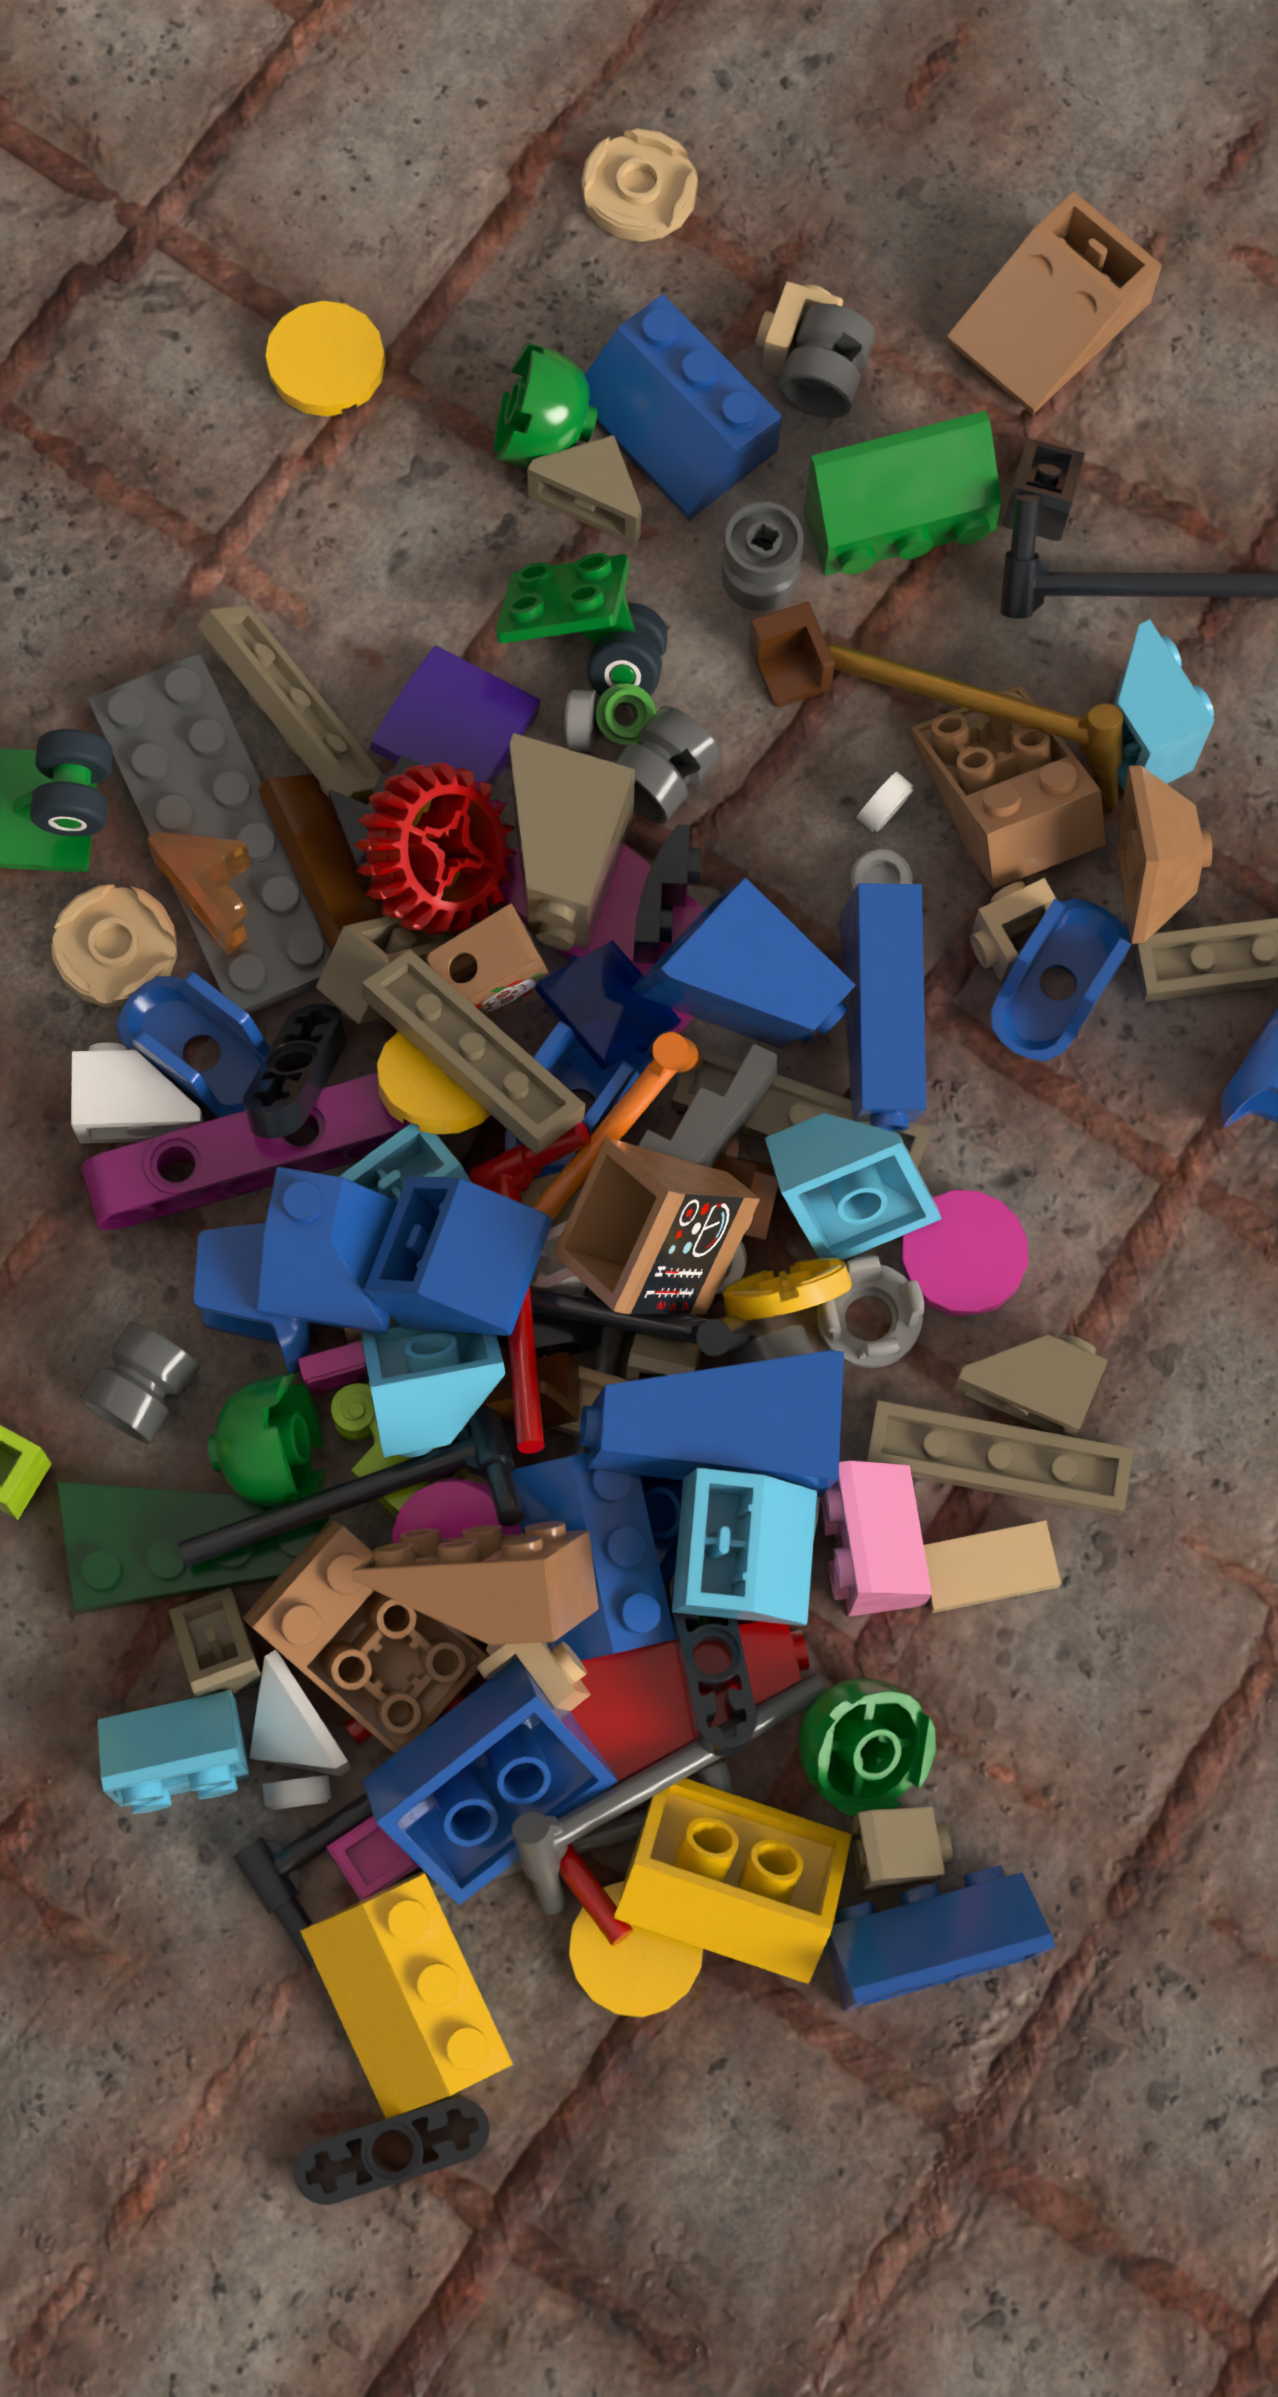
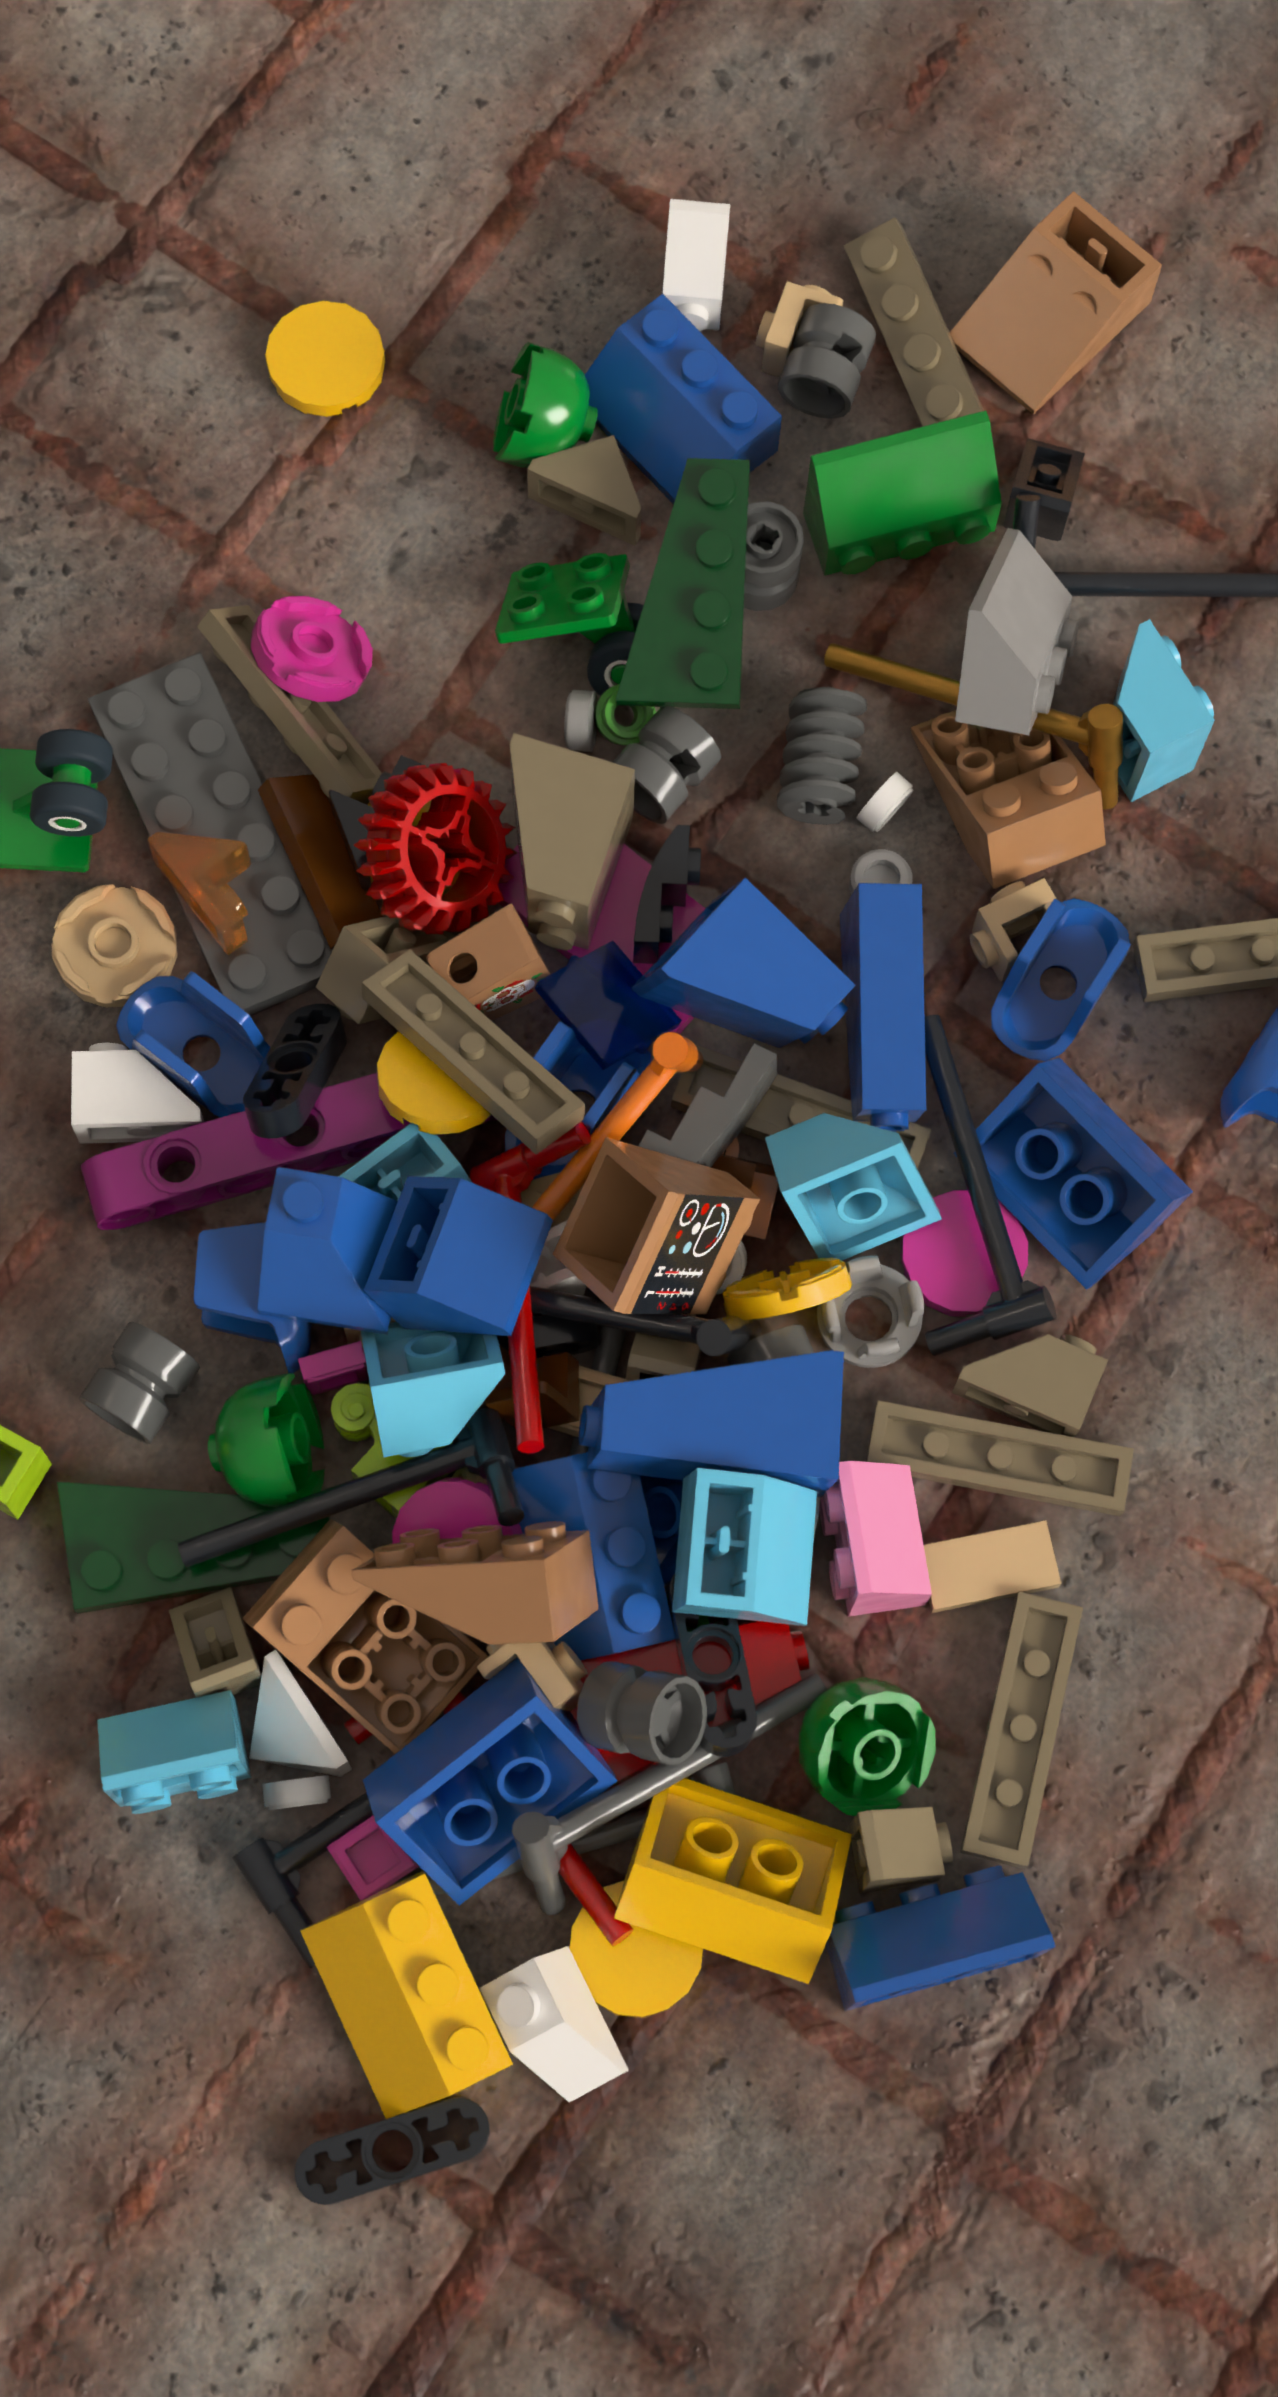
dark purple slope [369,645,541,785] -> none
tan tile [581,129,698,242] -> none
reddish brown panel [749,601,835,707] -> none
medium nougat slope [1115,765,1212,944] -> none
none -> dark pink tile [251,596,373,702]
none -> white slope [479,1946,629,2102]
none -> dark grey wheel [577,1661,707,1765]
none -> dark green wing [615,458,750,709]
none -> white slope [663,199,730,331]
none -> dark grey piece [777,687,867,825]
none -> dark tan plate [843,217,984,426]
none -> black bar [925,1015,1057,1356]
none -> blue slope [953,1058,1193,1290]
none -> light grey slope [955,528,1079,735]
none -> dark tan plate [960,1591,1083,1869]

